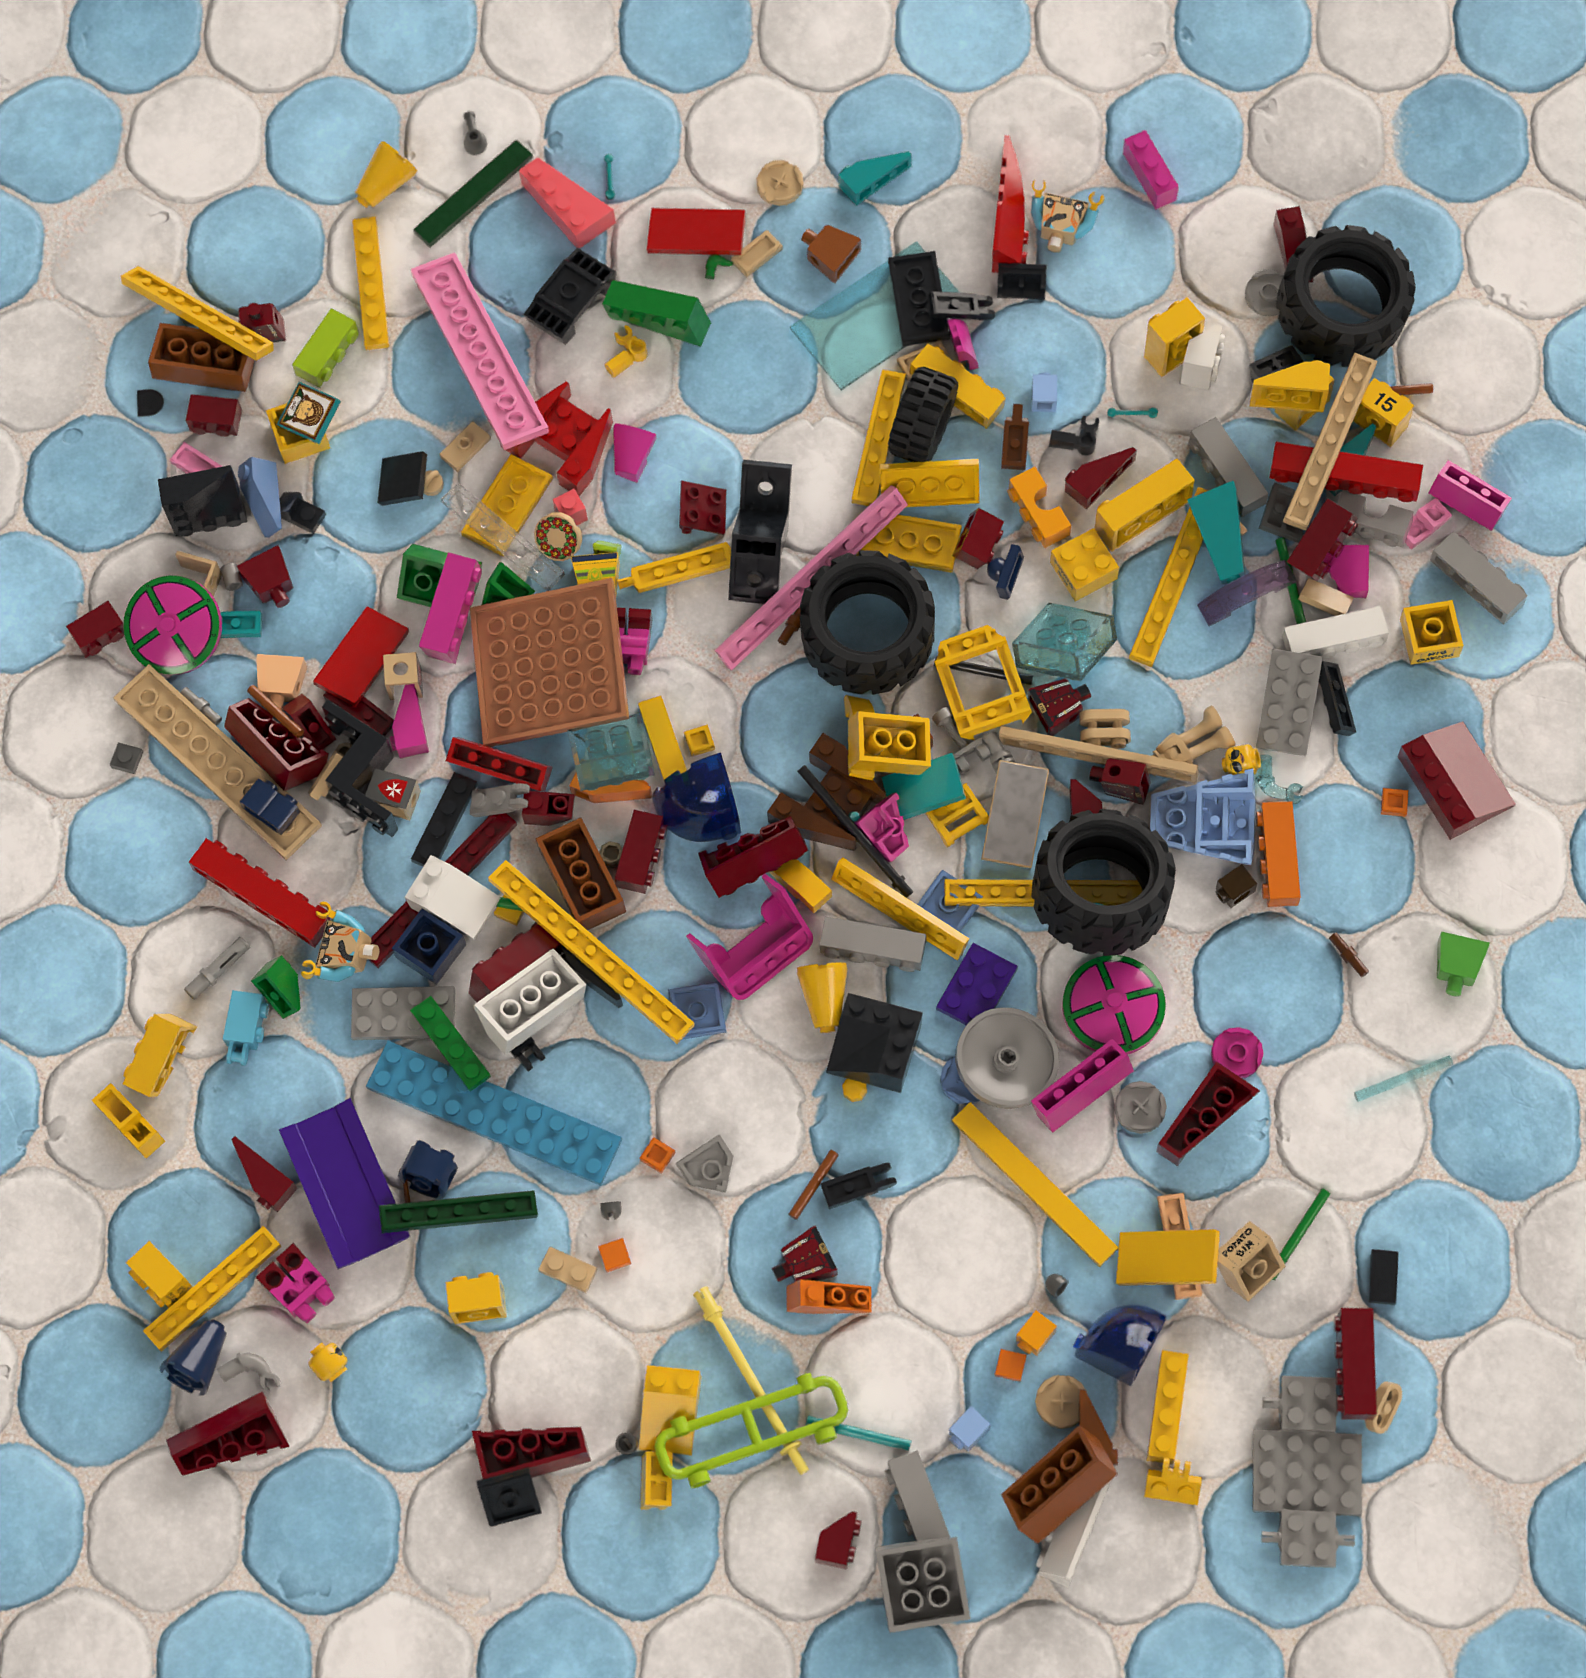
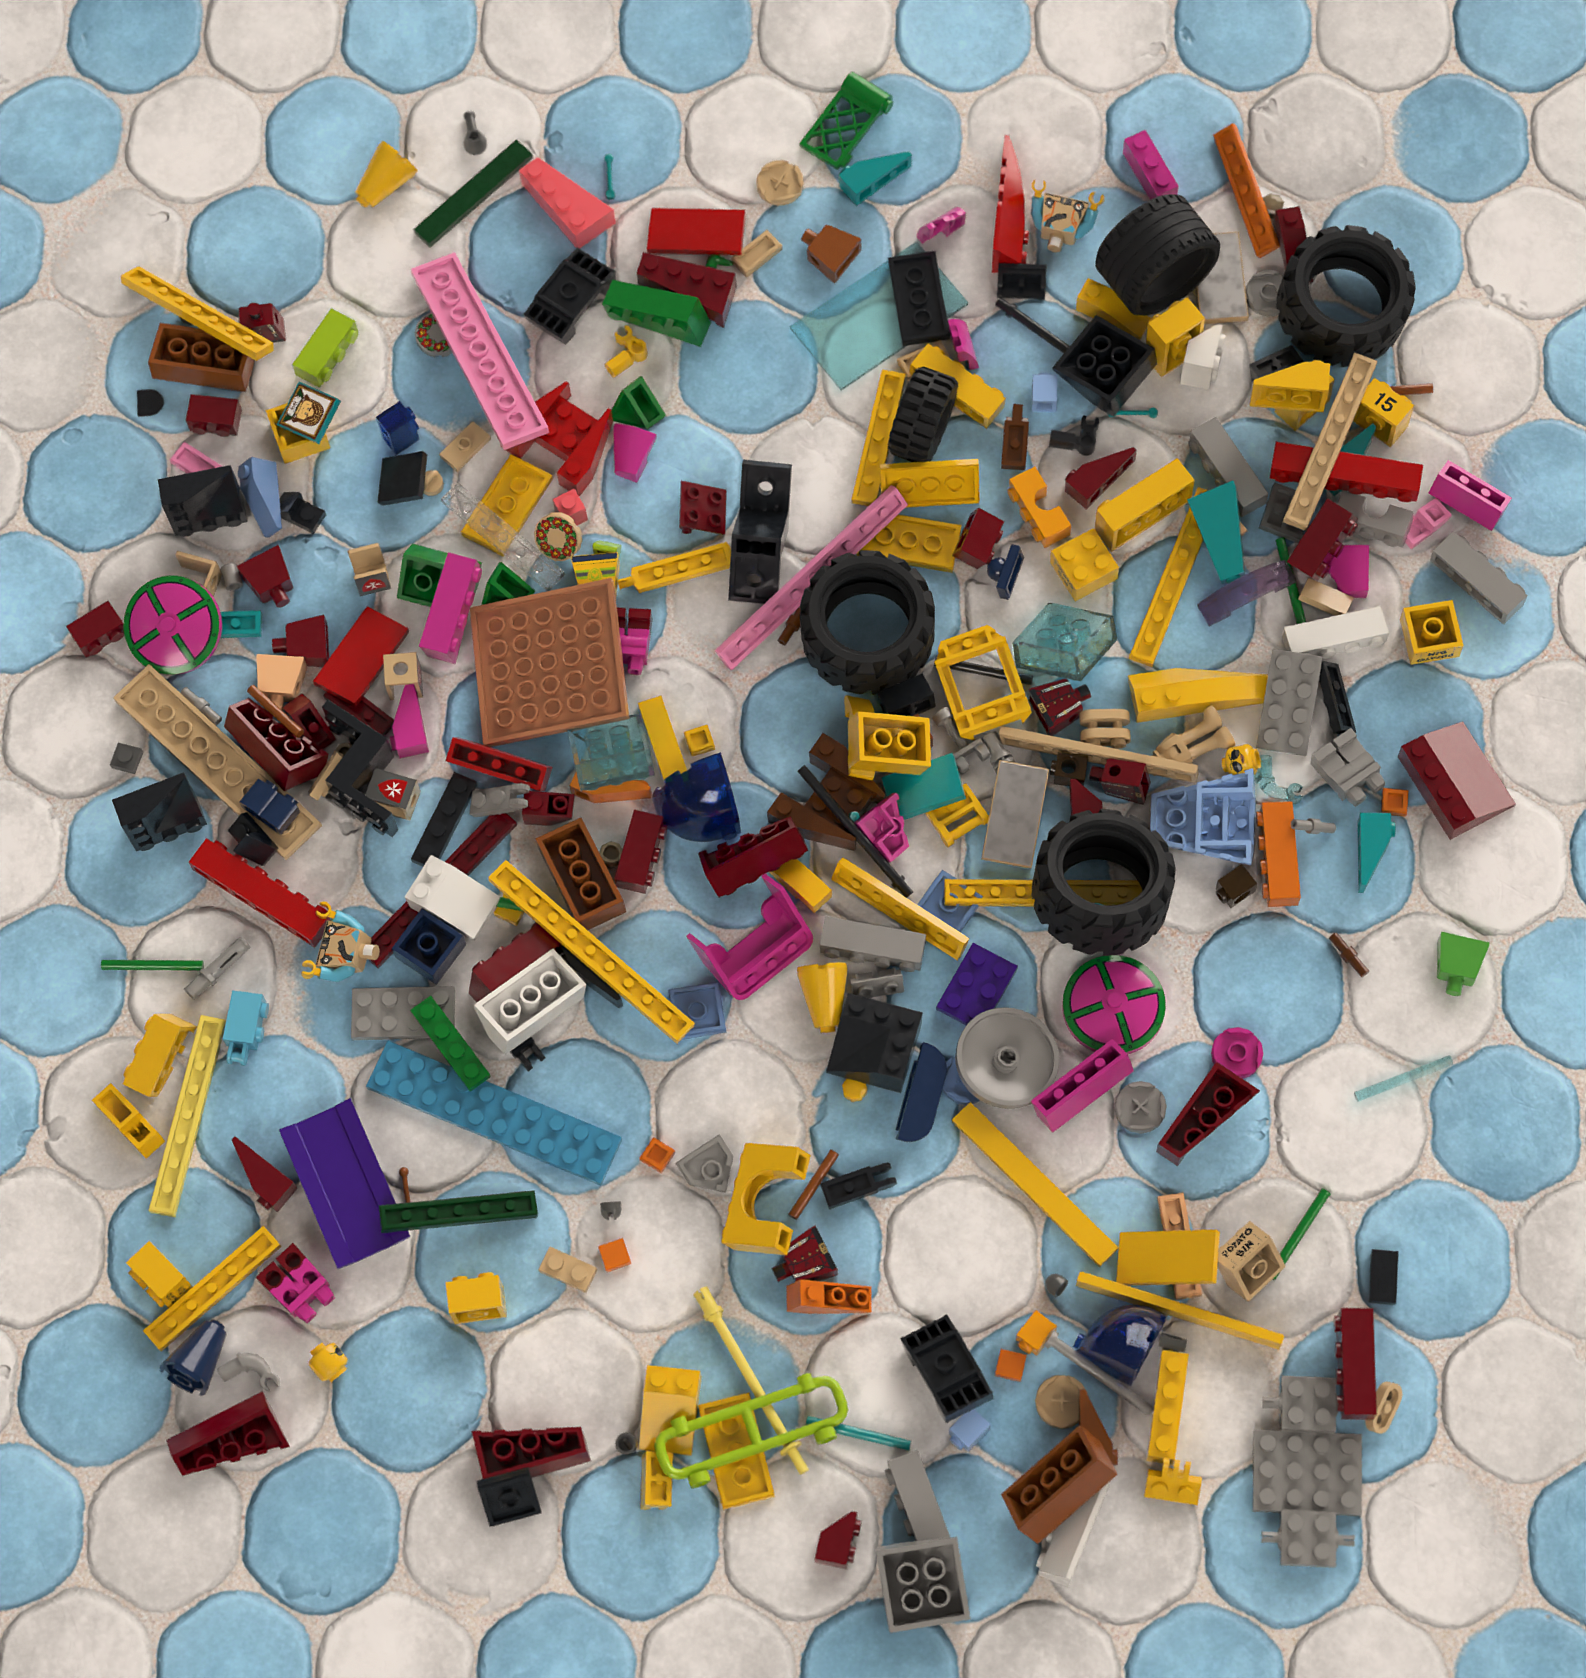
green slope [251,955,301,1019] -> none
yellow plate [352,216,390,350] -> none
dark blue brick [398,1140,458,1198] -> none
black hinge [928,291,995,321] -> none
none -> green bar [101,960,204,971]
none -> black slope [112,772,207,852]
none -> light yellow tile [148,1015,226,1218]
none -> black slope [228,812,279,866]
none -> dark red torso [272,615,330,667]
none -> tan piece [348,543,391,596]
none -> clear blue brick [376,401,420,455]
none -> tile [415,312,453,357]
none -> green slope [611,376,666,430]
none -> dark red wedge [637,252,737,328]
none -> yellow tile [698,1392,775,1510]
none -> yellow arch [721,1143,811,1255]
none -> green piece [799,72,893,170]
none -> light grey hinge [850,968,904,998]
none -> black hinge [877,673,936,716]
none -> dark blue brick [896,1042,947,1142]
none -> black plate [900,1314,993,1423]
none -> dark pink slope [916,207,966,244]
none -> black bar [995,297,1070,353]
none -> light grey bar [1042,1330,1153,1415]
none -> dark brown brick [1050,752,1088,786]
none -> black slope [1052,315,1157,417]
none -> yellow slope [1076,278,1151,340]
none -> yellow tile [1076,1271,1284,1350]
none -> black tyre [1095,194,1220,316]
none -> yellow wedge [1128,668,1268,723]
none -> dark grey plate [1158,1333,1187,1352]
none -> flat silver tile [1196,232,1248,324]
none -> orange tile [1213,123,1280,258]
none -> dark tan tile [1263,193,1284,219]
none -> light grey bar [1291,818,1336,834]
none -> light grey hips [1310,728,1385,807]
none -> teal slope [1357,812,1396,893]

